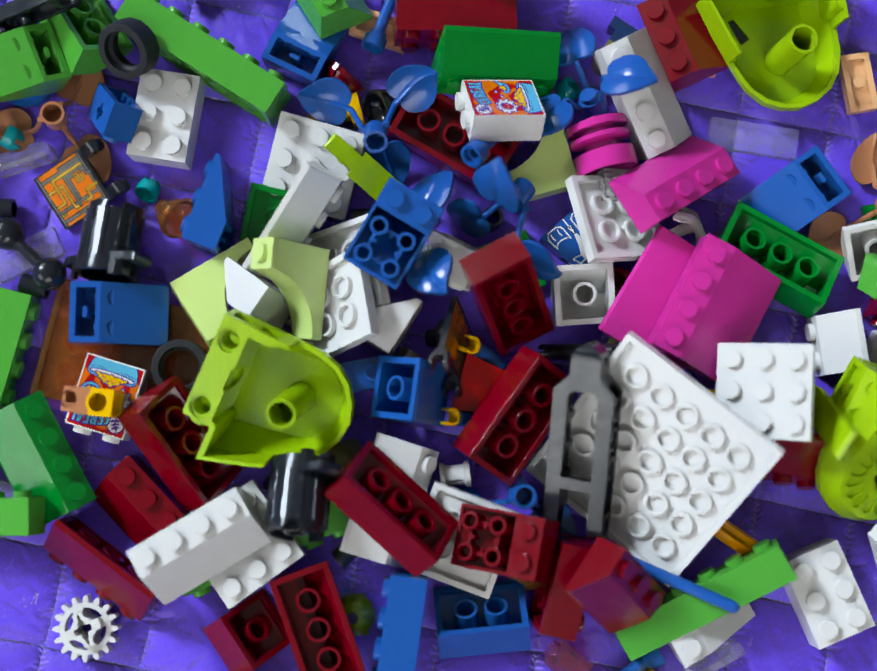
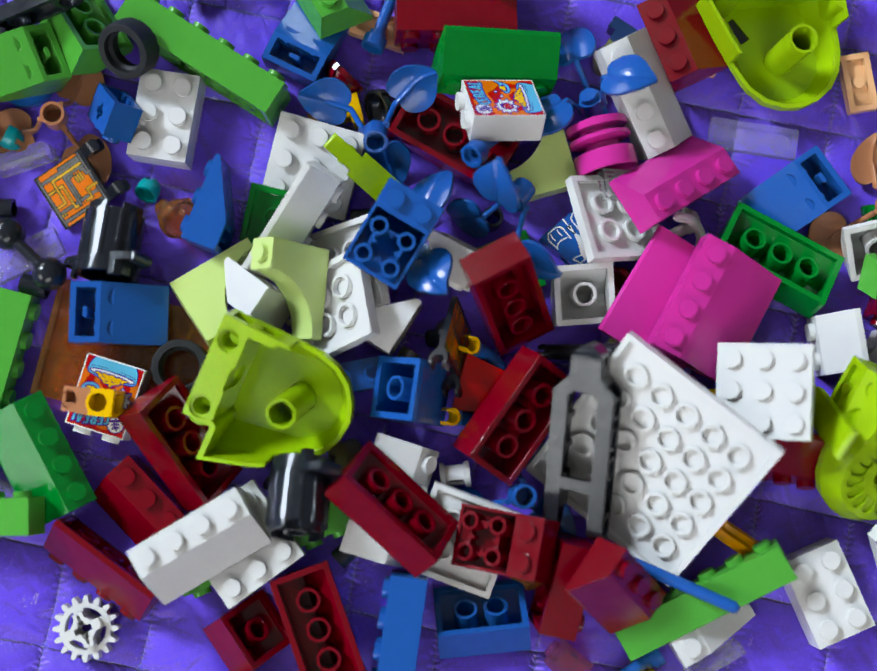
clear neon green piece [341,592,375,636] -> none
teal hinge [556,76,581,101] -> none

